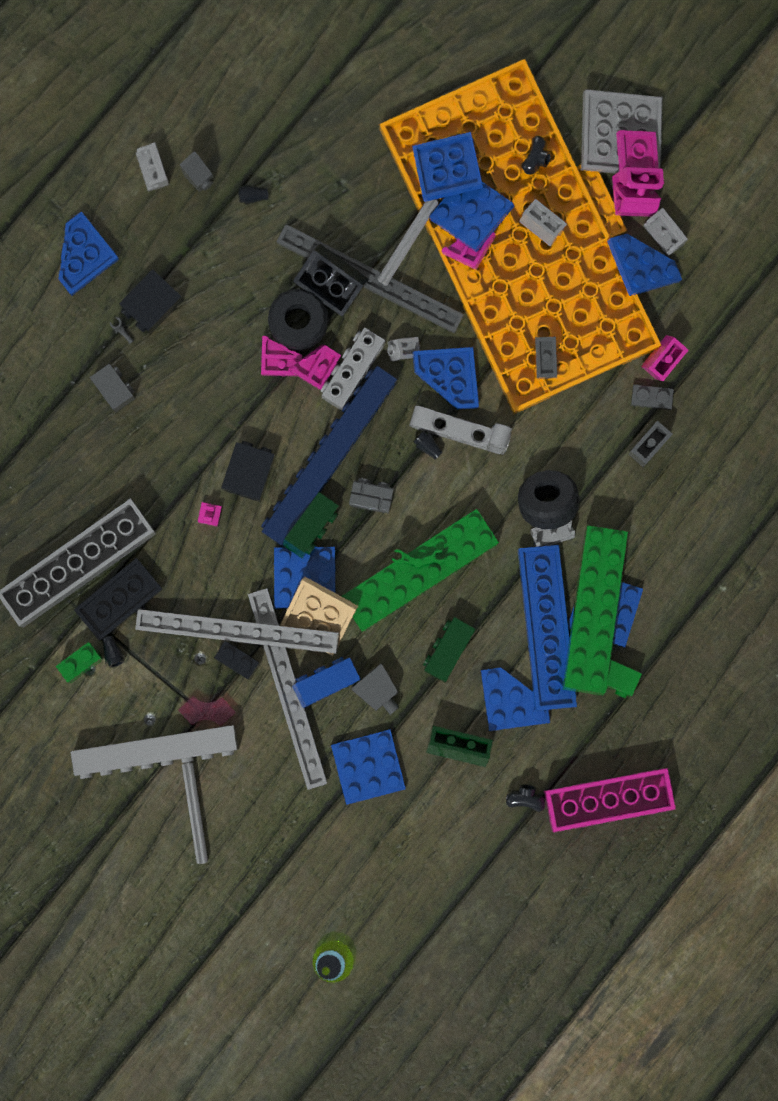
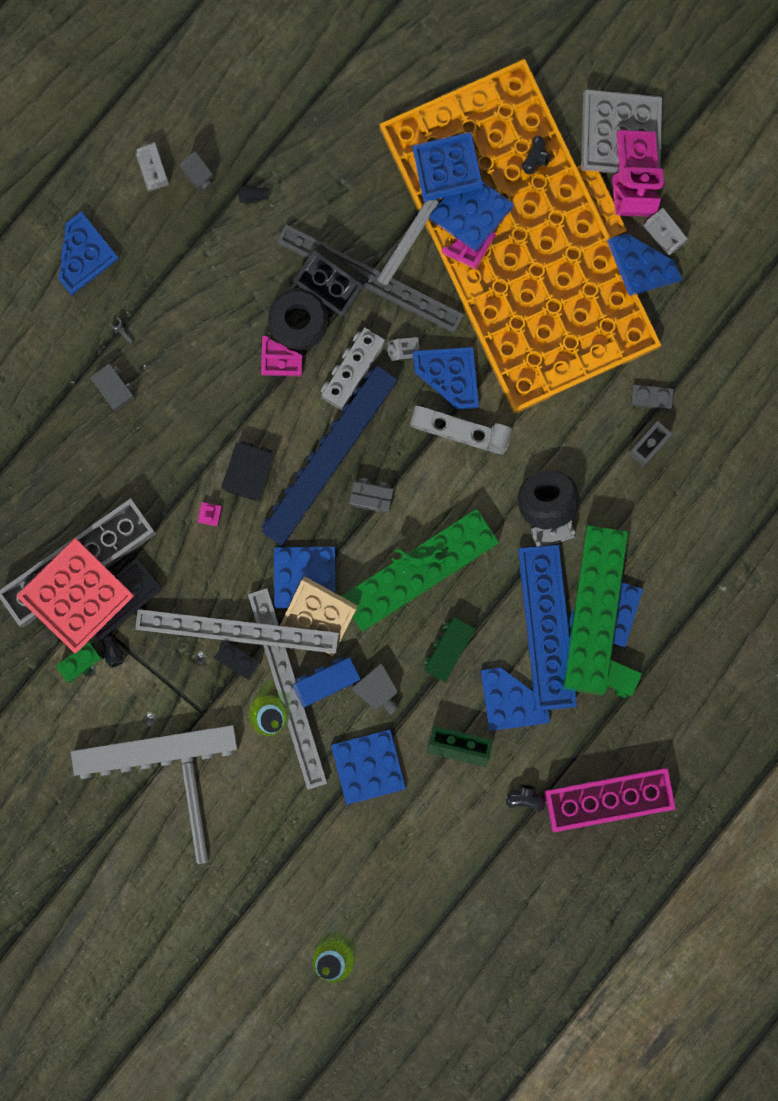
black brick [119,269,183,335] -> none
clear pink tile [178,696,236,726] -> none
dark green brick [283,492,339,559] -> none
dark pink wing [289,345,341,390] -> none
black cone [413,431,443,460] -> none
light grey hinge [519,199,567,247] -> none
dark grey plate [535,337,557,379] -> none
dark pink brick [641,335,688,381] -> none
none -> coral plate [16,538,134,654]
none -> tile [249,695,289,736]

